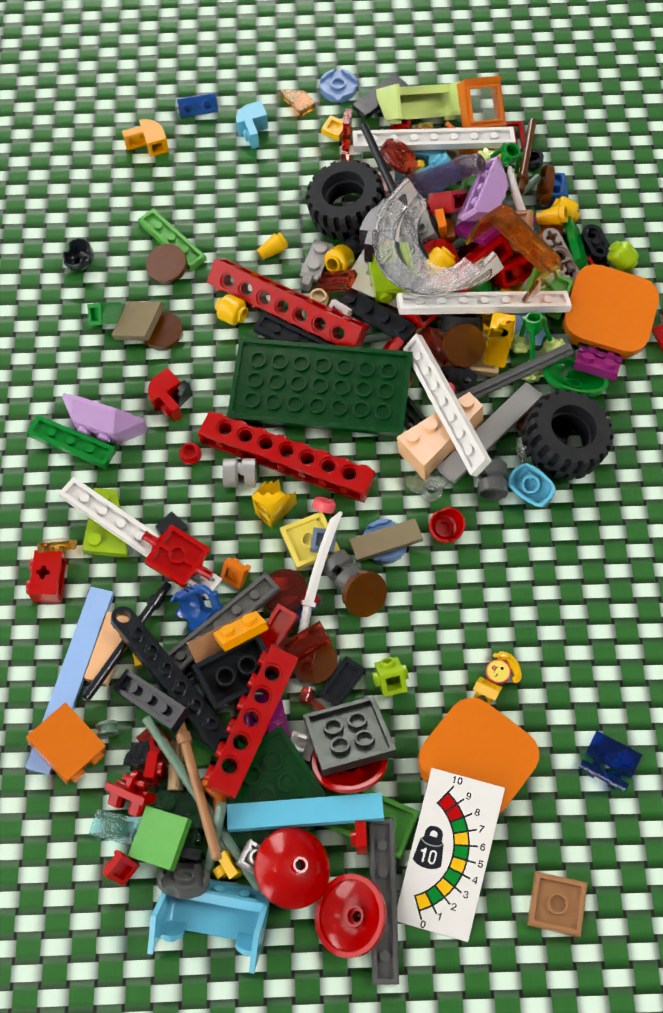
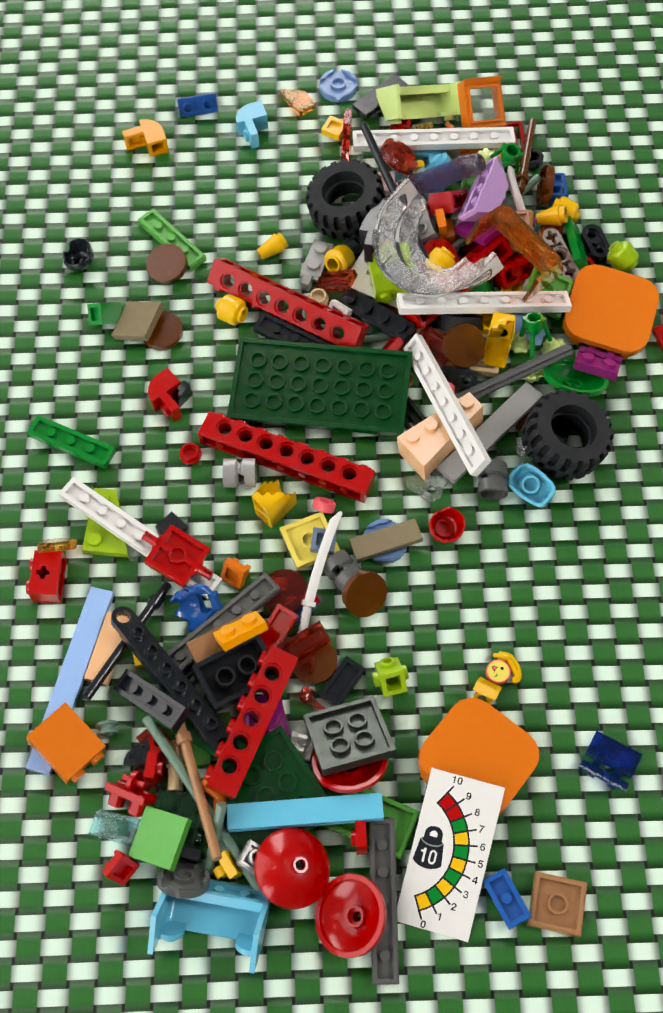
lavender wedge [62,393,148,445] -> none
none -> blue plate [483,868,532,930]

